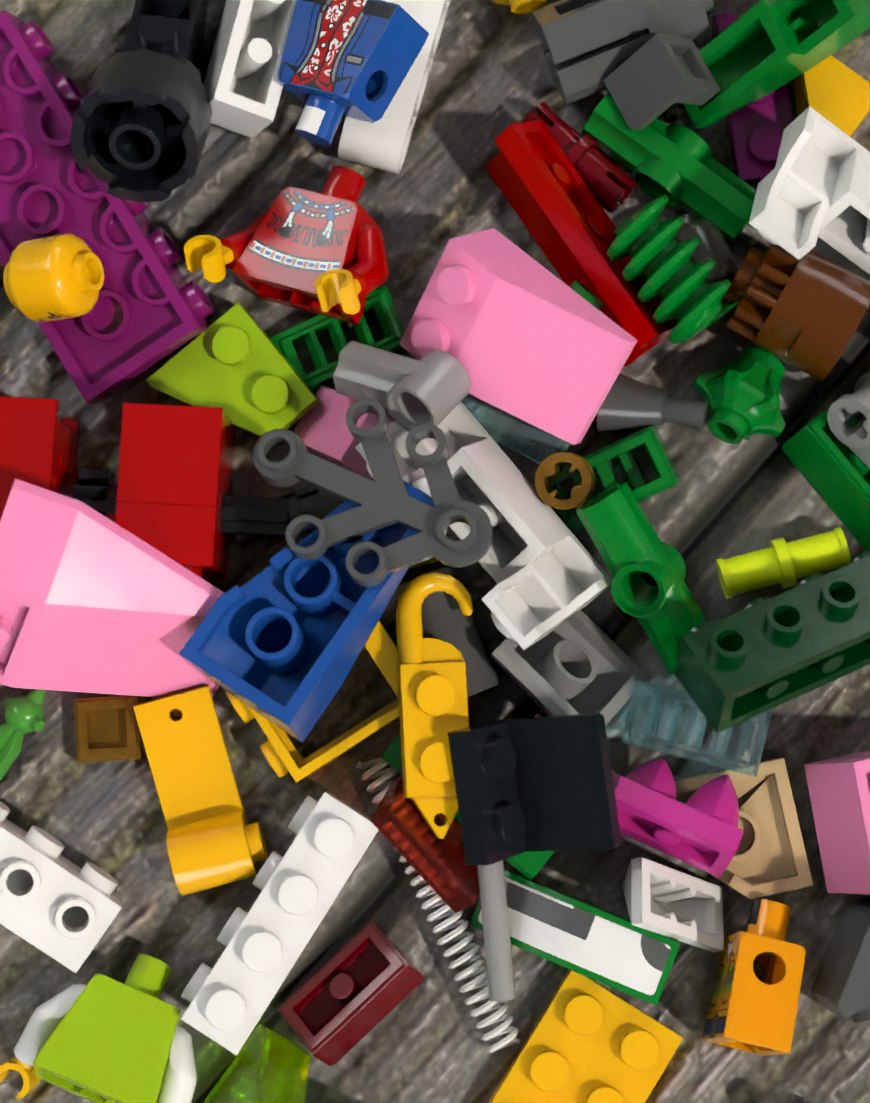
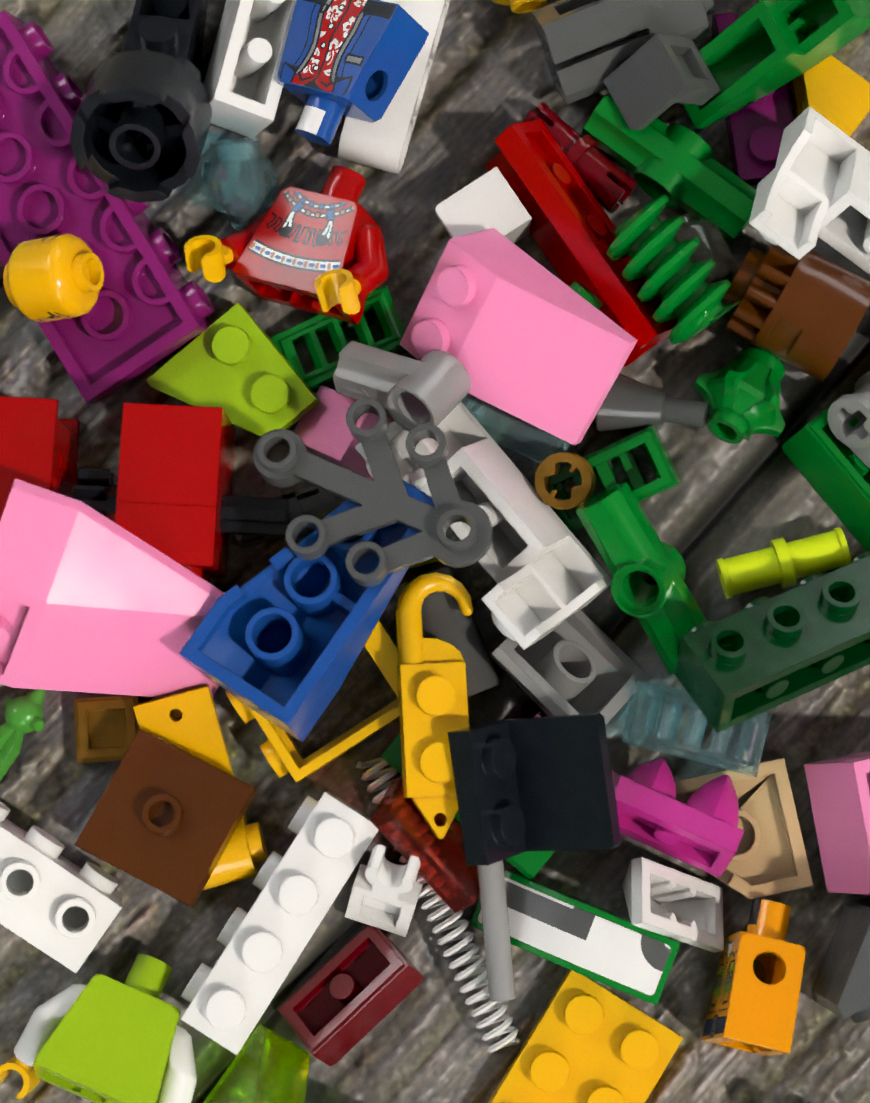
none -> reddish brown plate [75,729,256,908]
none -> clear light blue rock [201,138,277,231]
none -> white plate [345,844,423,937]
none -> white panel [435,166,532,244]

